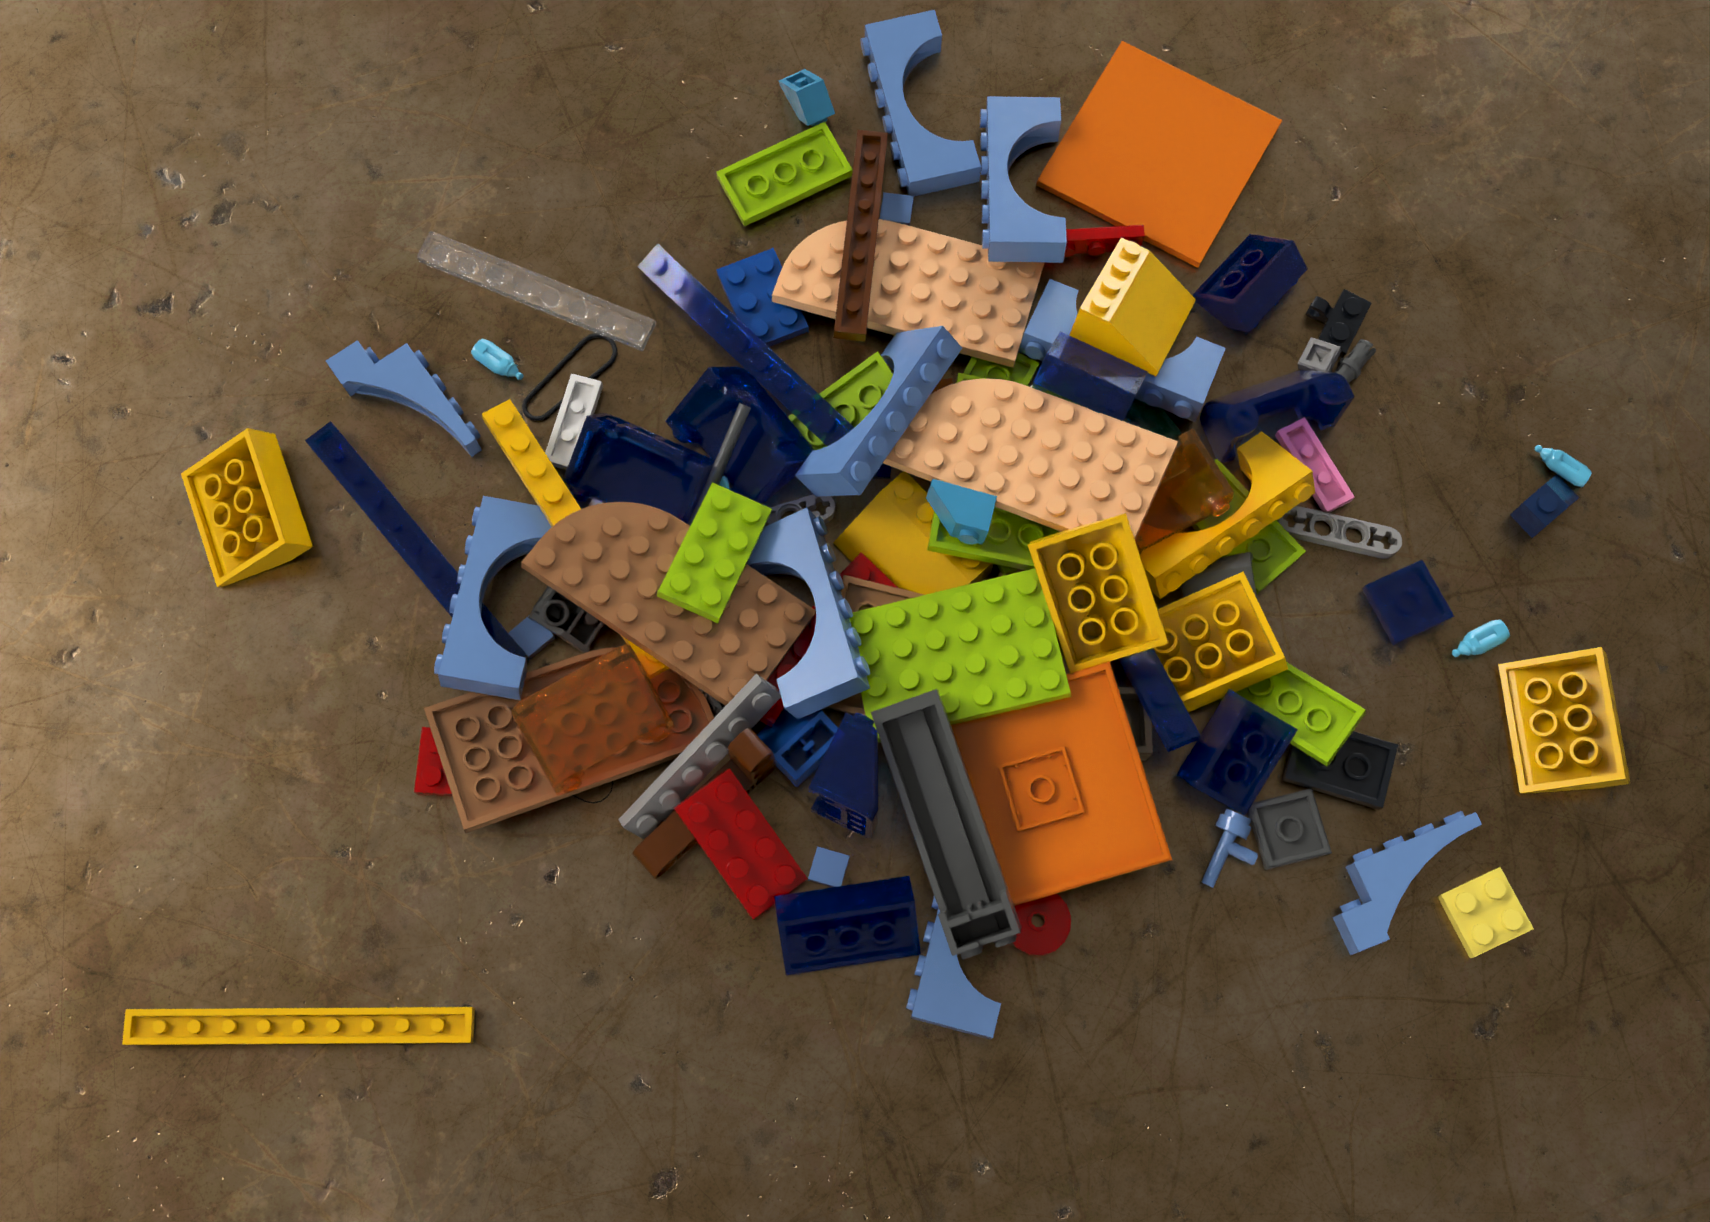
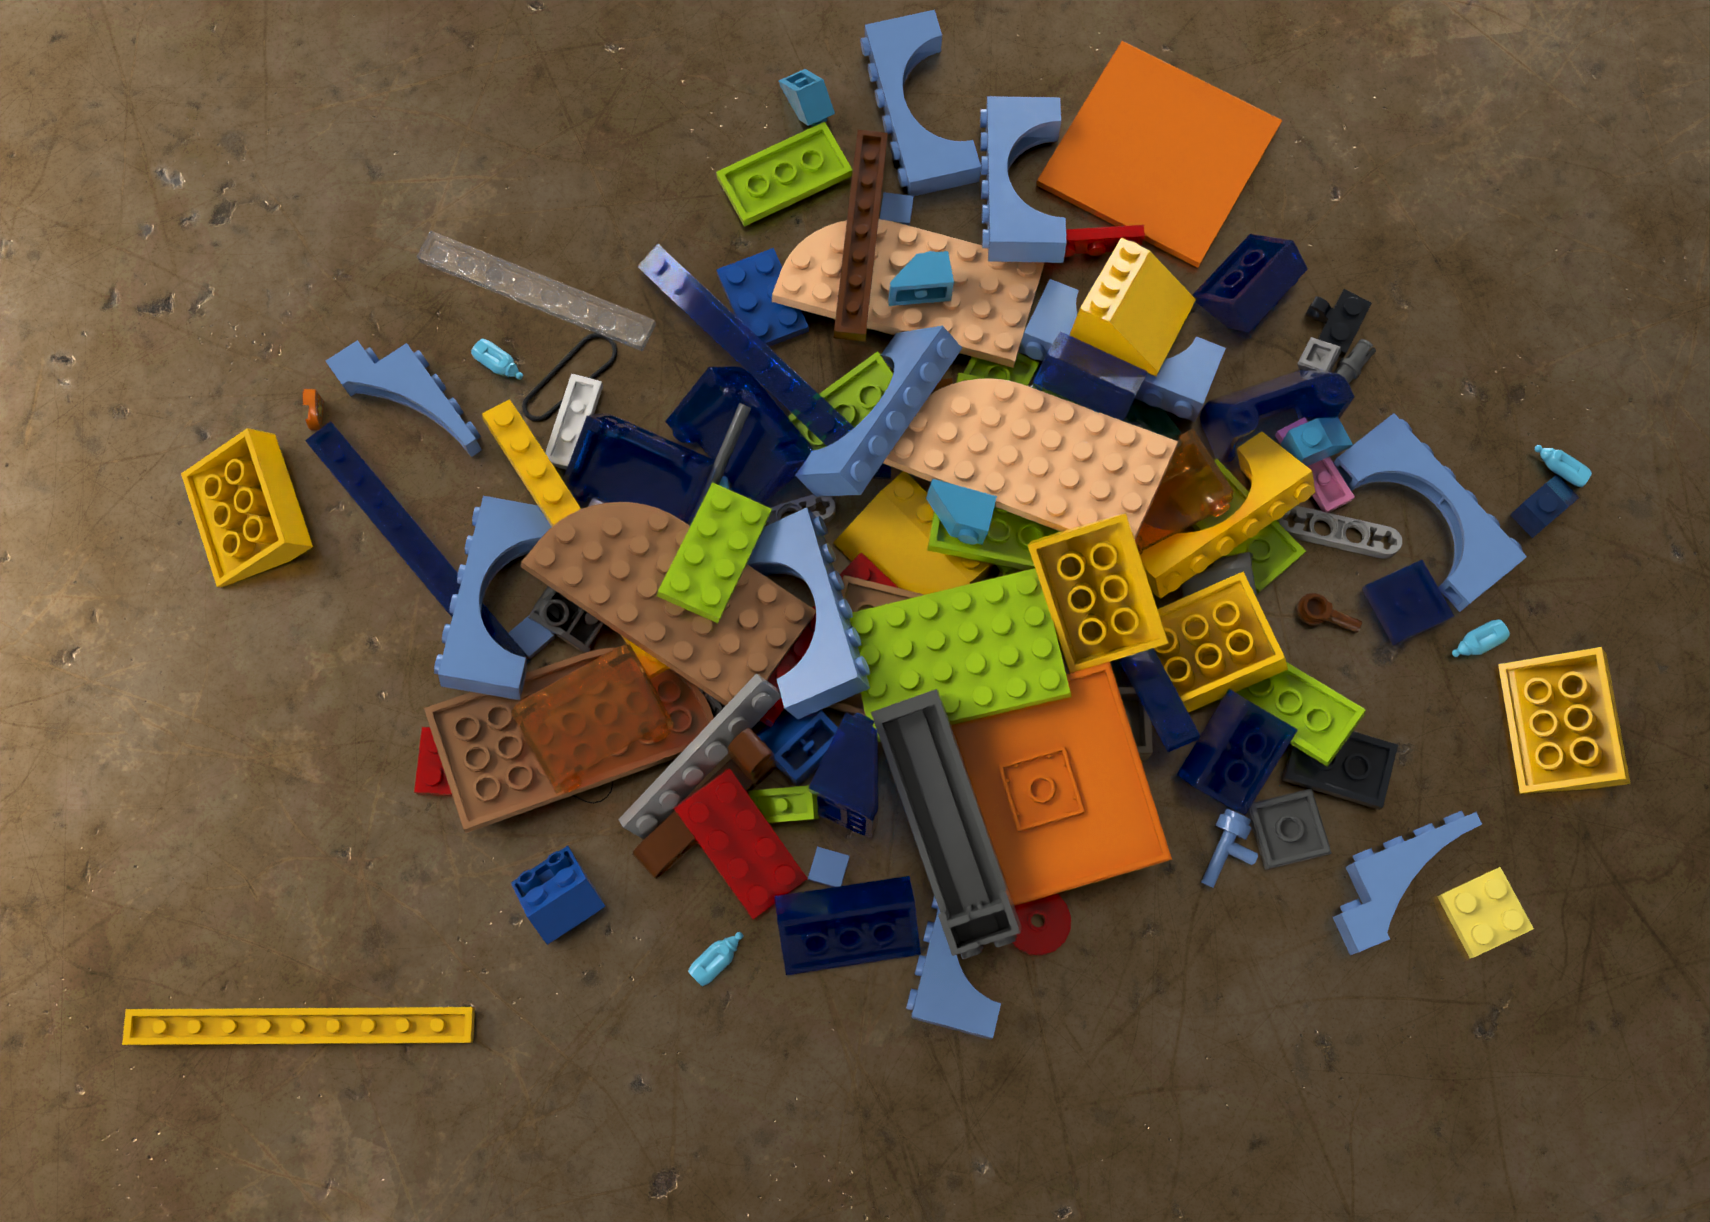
none -> orange tile [303,389,324,430]
none -> blue slope [511,846,606,945]
none -> medium azure piece [688,932,743,987]
none -> lime plate [749,785,819,823]
none -> dark azure slope [888,251,954,306]
none -> dark azure slope [1280,418,1353,466]
none -> reddish brown plate [1297,593,1362,633]
none -> medium blue arch [1334,413,1527,612]

